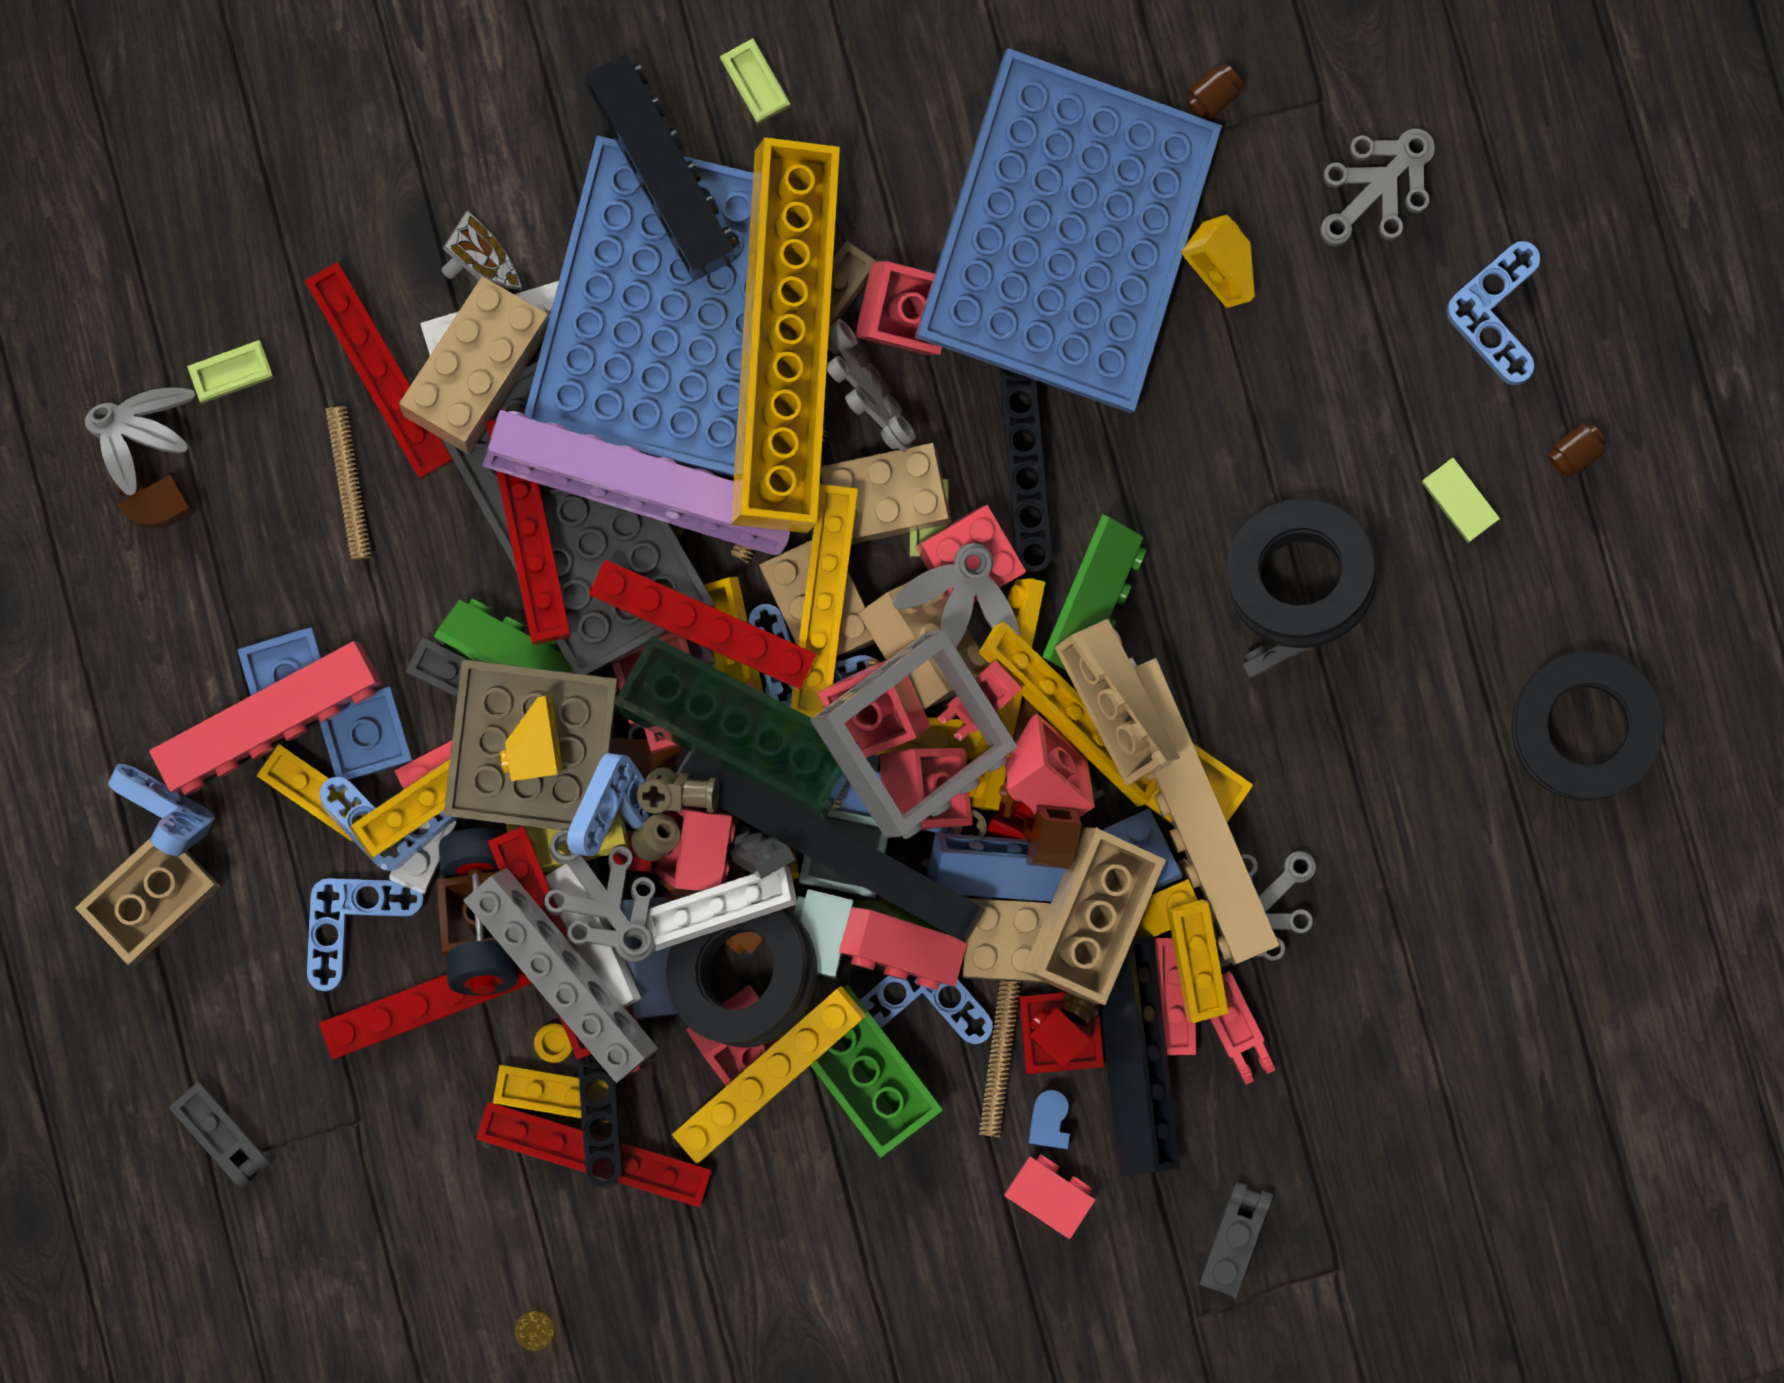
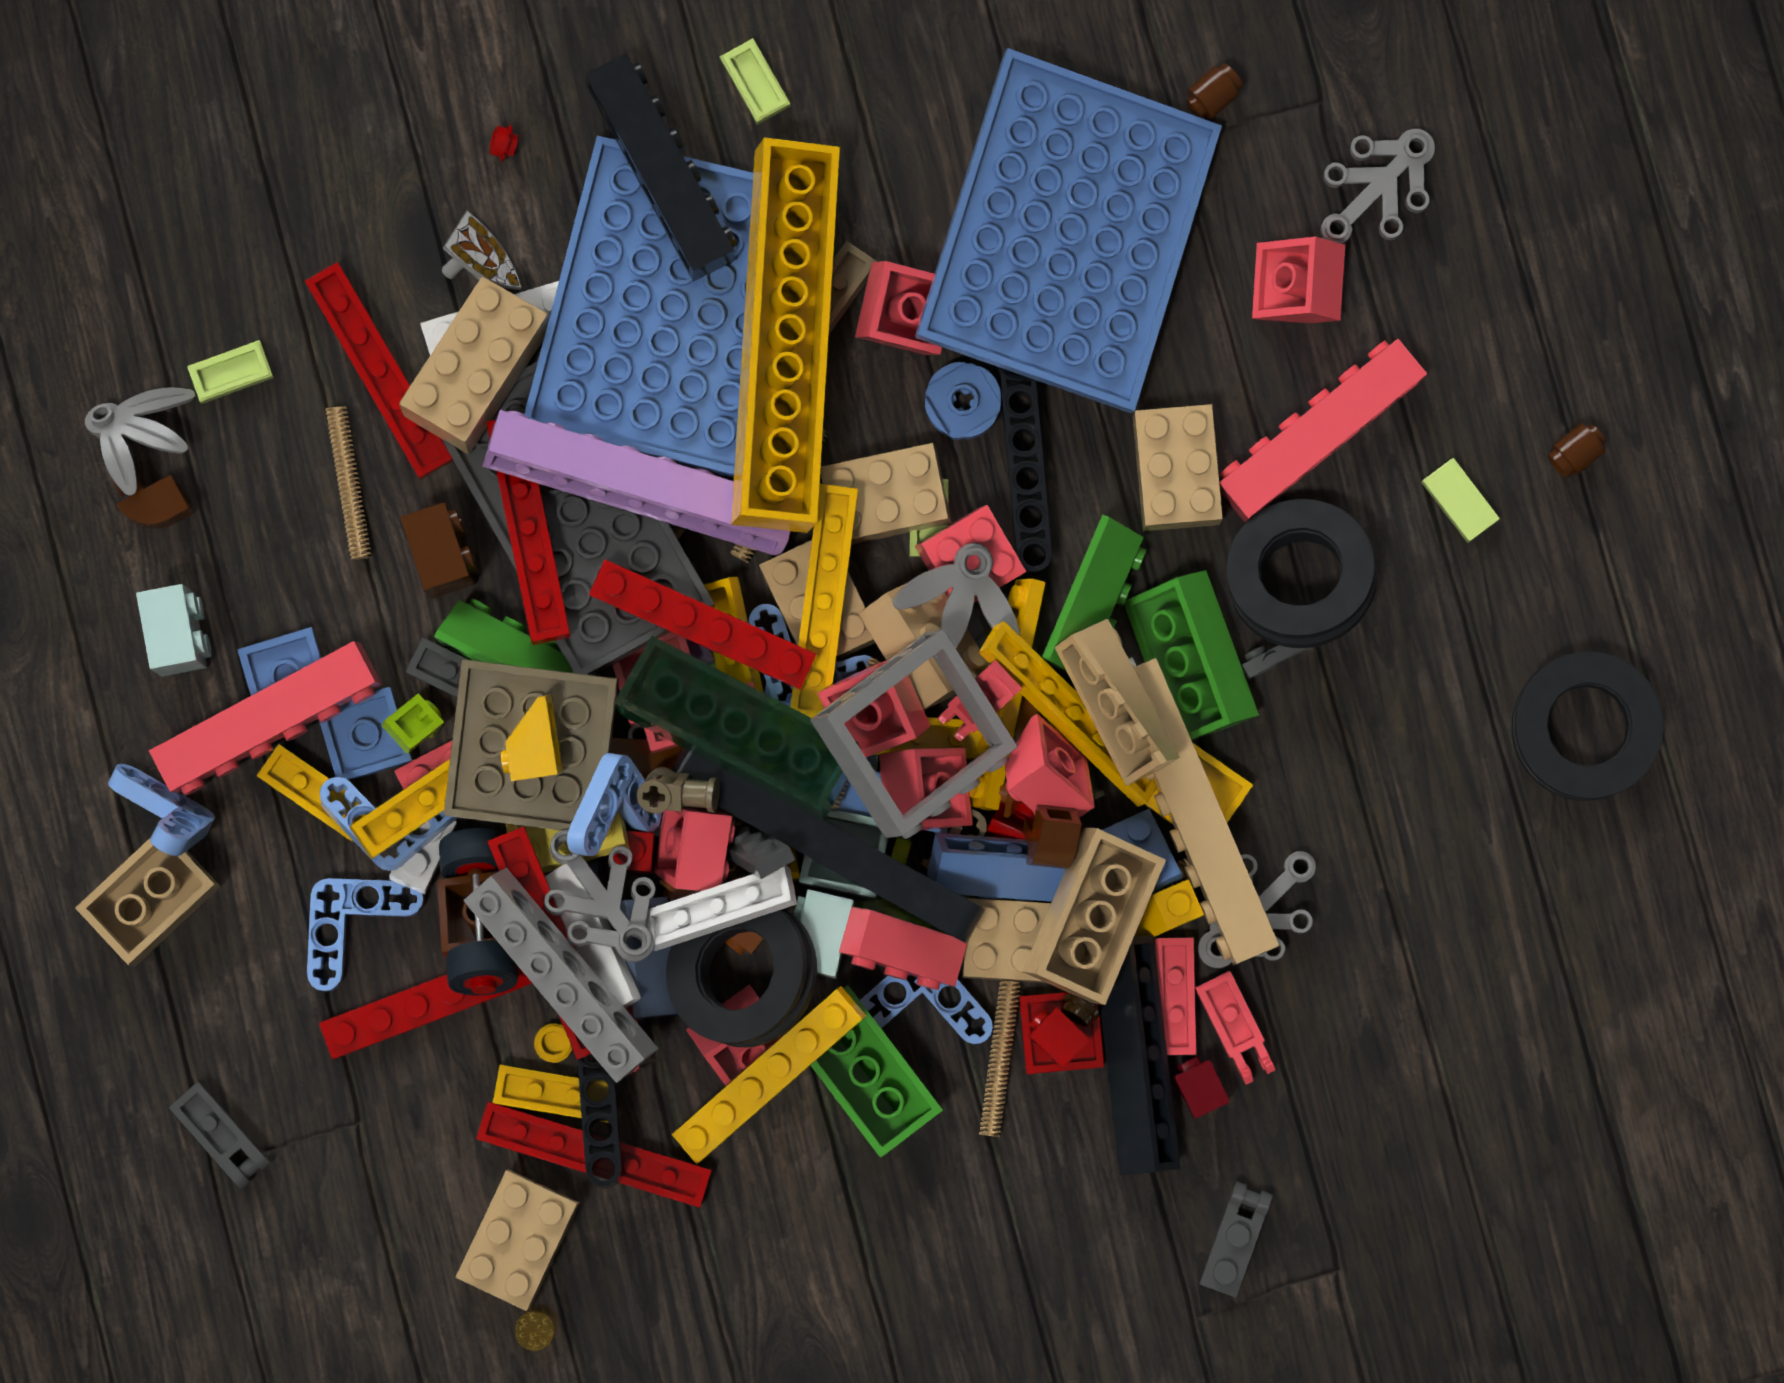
dark tan brick [632,814,681,861] -> none
light grey plant [827,319,916,452] -> none
coral brick [1004,1154,1095,1239] -> none
medium blue leg [1028,1090,1070,1149] -> none
yellow plate [1167,899,1229,1024] -> none
yellow slope [1180,215,1255,308] -> none
light blue beam [1446,241,1540,385] -> none
none -> light aqua brick [136,584,211,677]
none -> lime bracket [381,693,444,754]
none -> reddish brown brick [400,502,479,599]
none -> tan brick [455,1170,580,1311]
none -> red plate [489,125,518,162]
none -> lime tile [891,836,912,865]
none -> medium blue plate [925,362,1001,440]
none -> bright green slope [1124,570,1259,741]
none -> tan brick [1133,404,1223,531]
none -> dark red brick [1172,1056,1230,1119]
none -> coral brick [1219,339,1427,523]
none -> coral slope [1252,236,1345,323]

